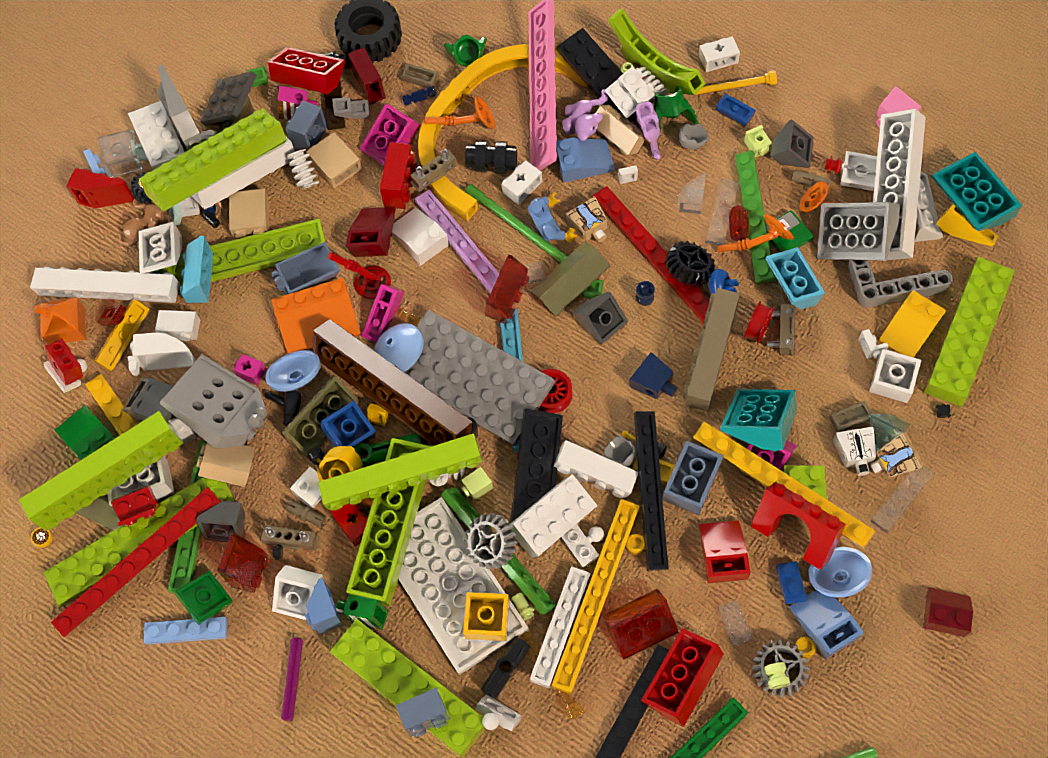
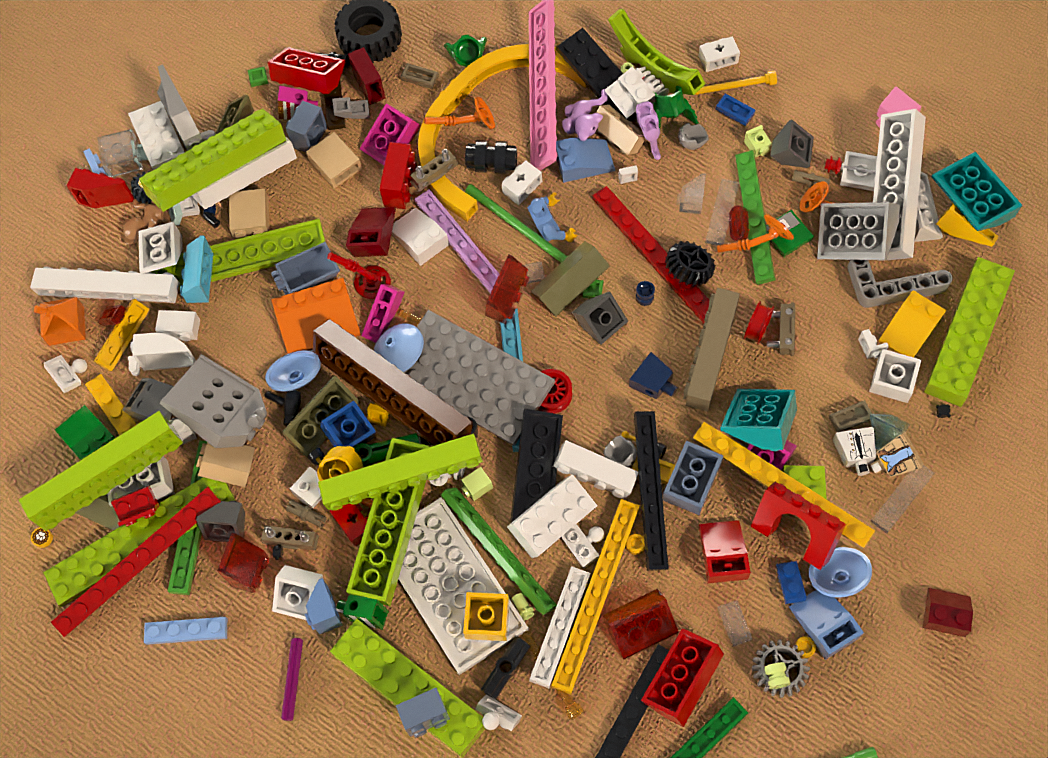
red brick [44,338,83,386] -> none
green tile [175,570,233,625] -> none
dark grey plate [200,71,257,126] -> none
dark pink brick [234,354,266,386] -> none
white piece [287,149,319,189] -> none
clear blue axle [402,86,436,105] -> none
light grey gear [464,513,518,569] -> none
torso [566,197,607,243] -> none
blue piece [708,268,739,294] -> none
medium azure slope [765,247,825,310] -> none

